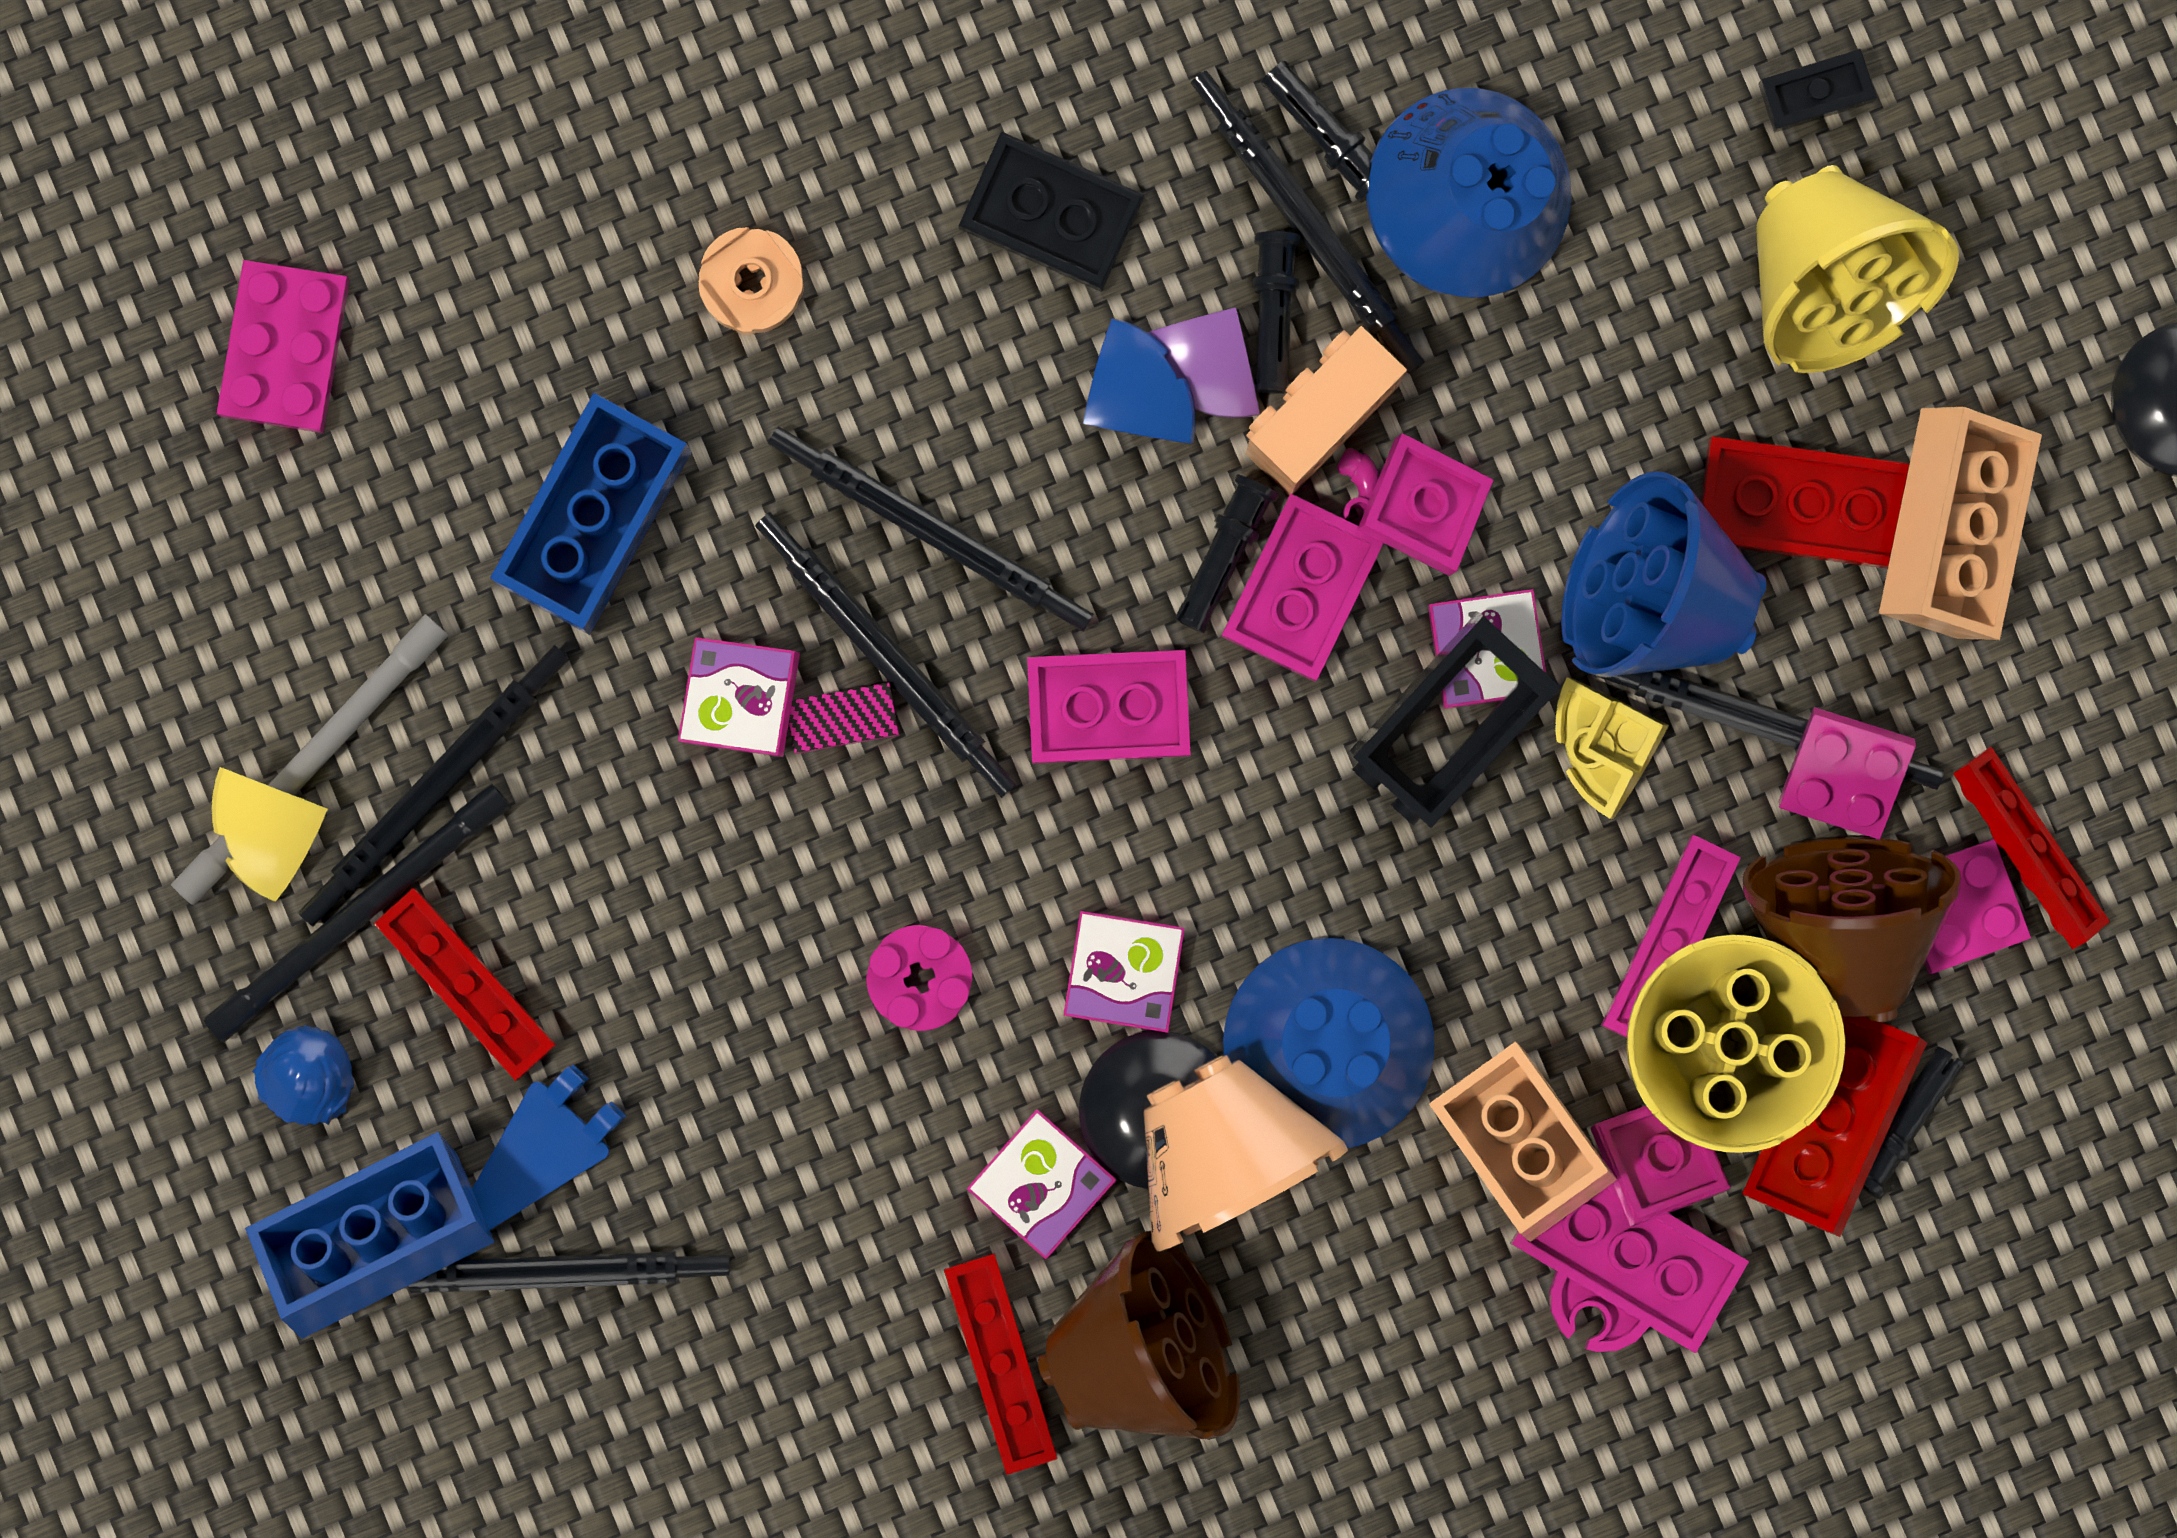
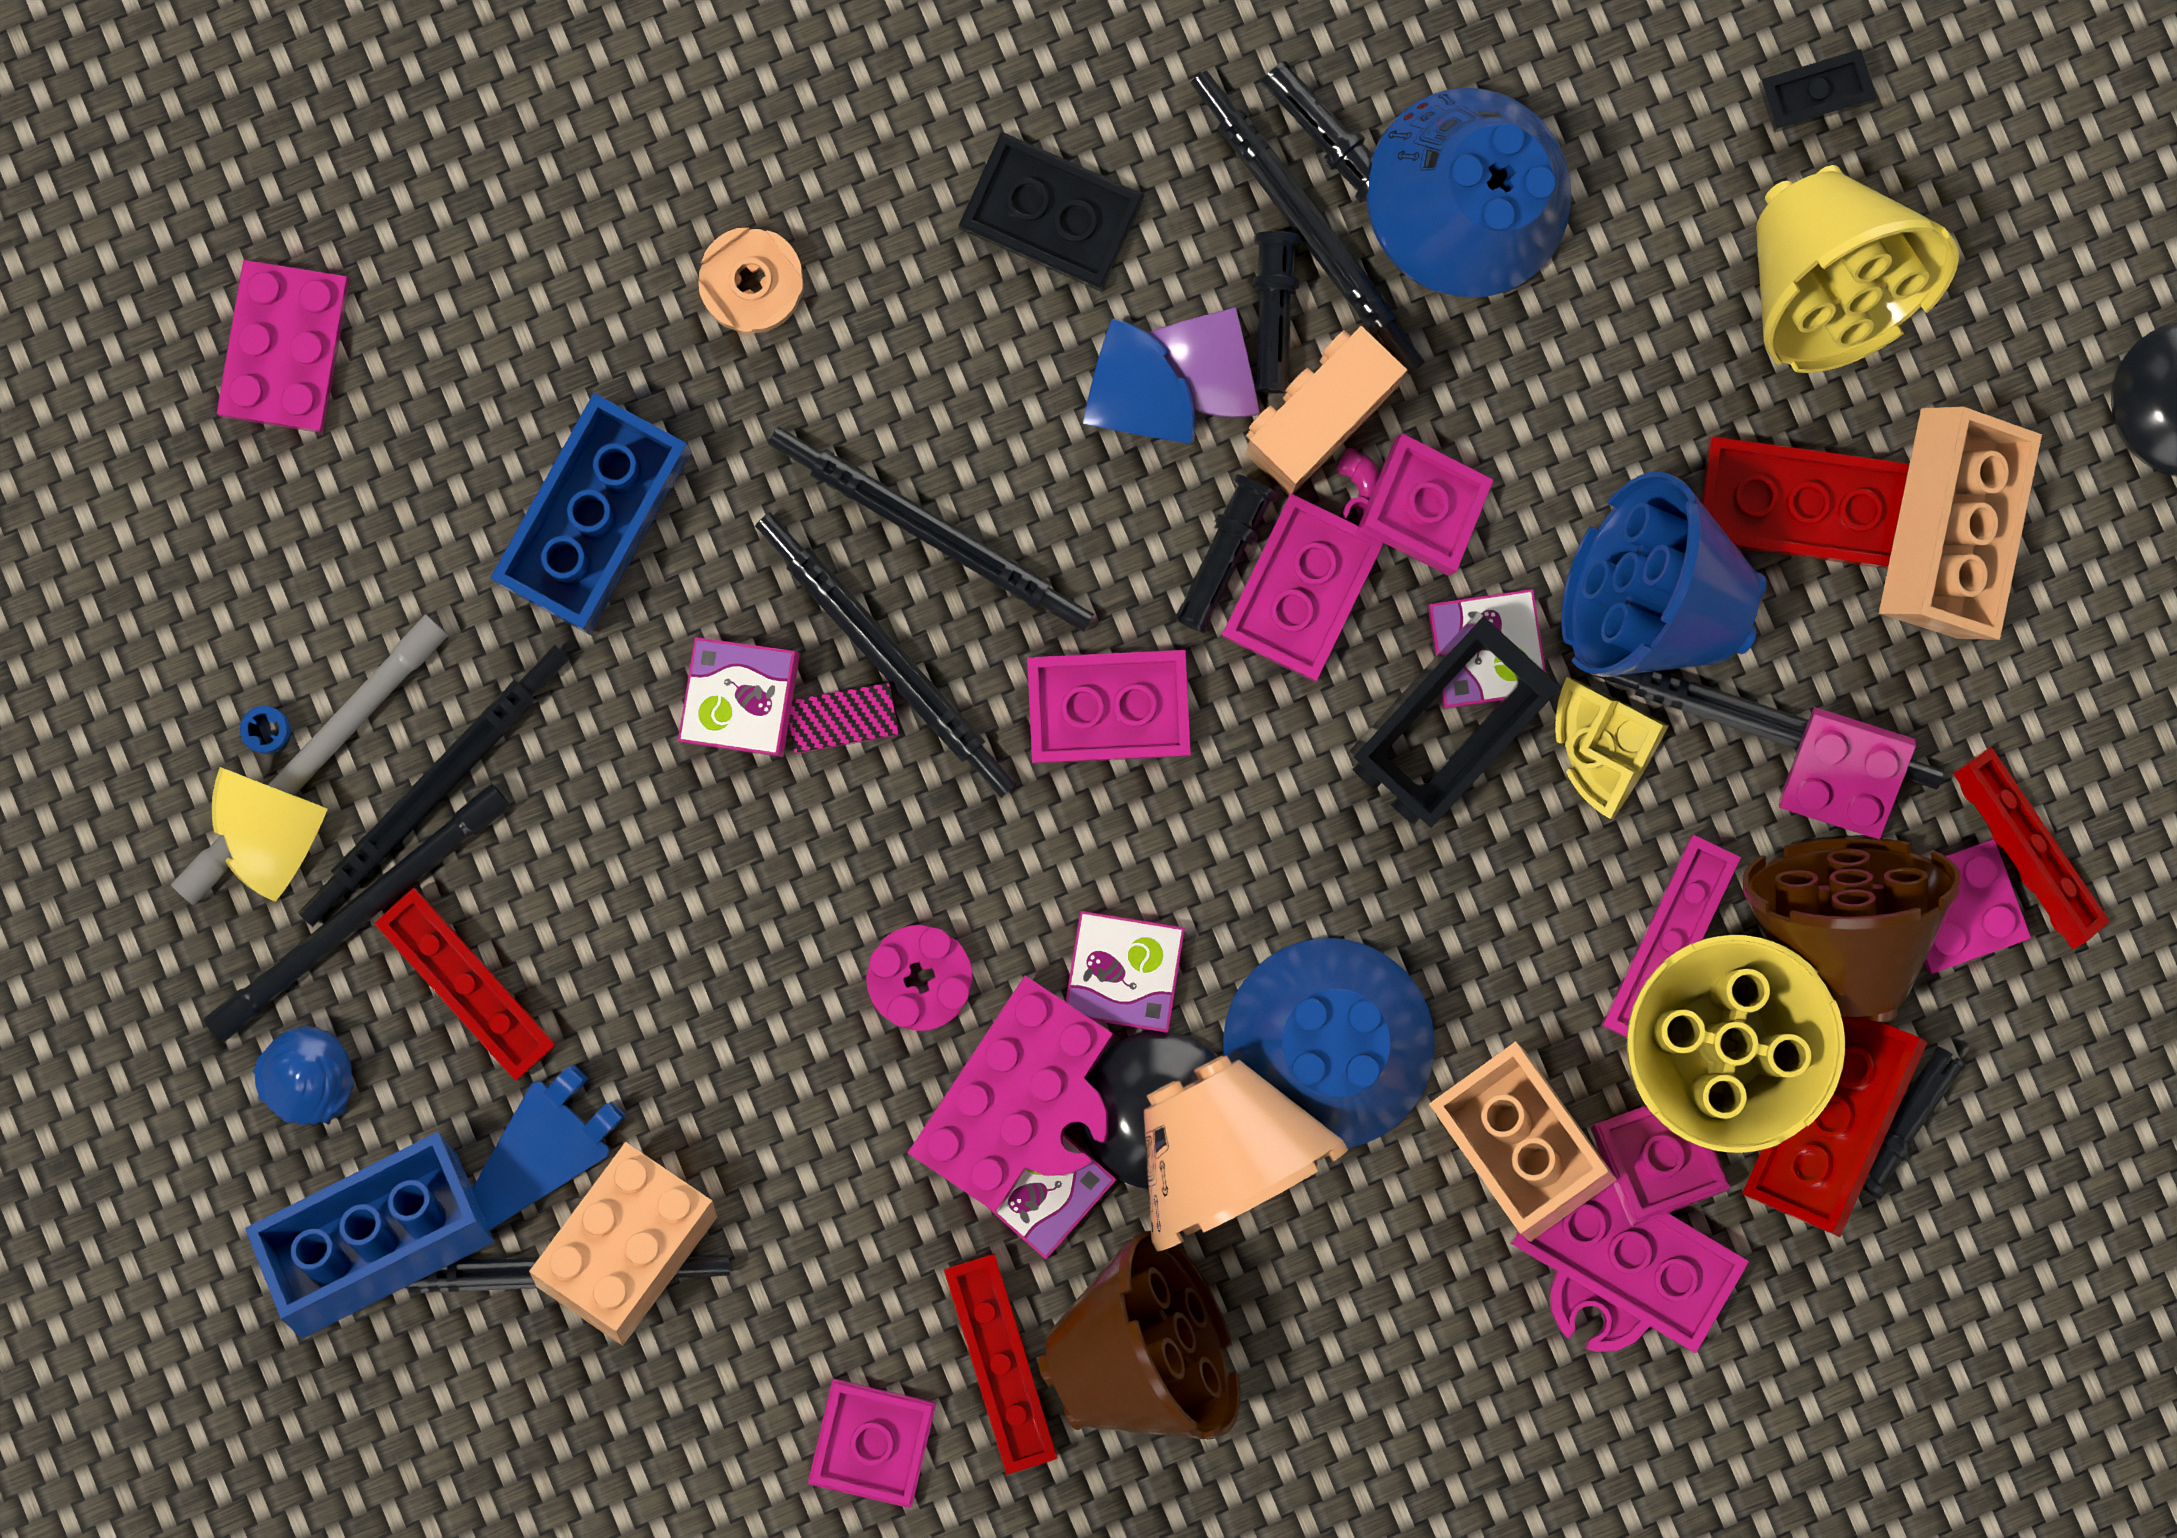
none -> blue bush [240,706,291,755]
none -> light nougat brick [529,1142,717,1346]
none -> dark pink tile [808,1378,936,1508]
none -> dark pink plate [908,976,1114,1213]

